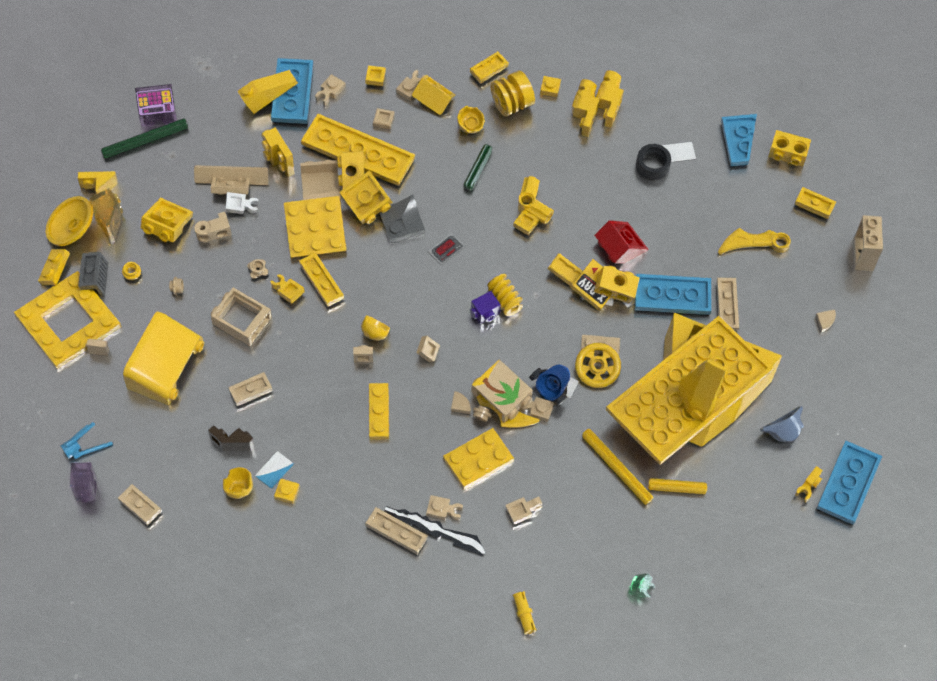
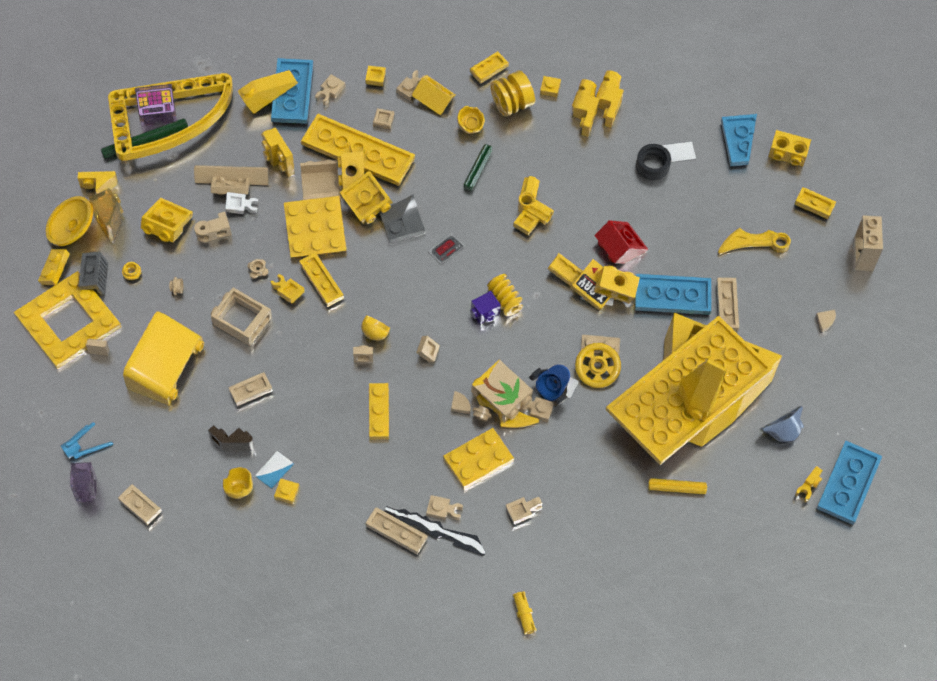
yellow axle [582,429,653,505] -> none
clear green tile [628,573,655,598] -> none
none -> yellow beam [108,73,233,161]

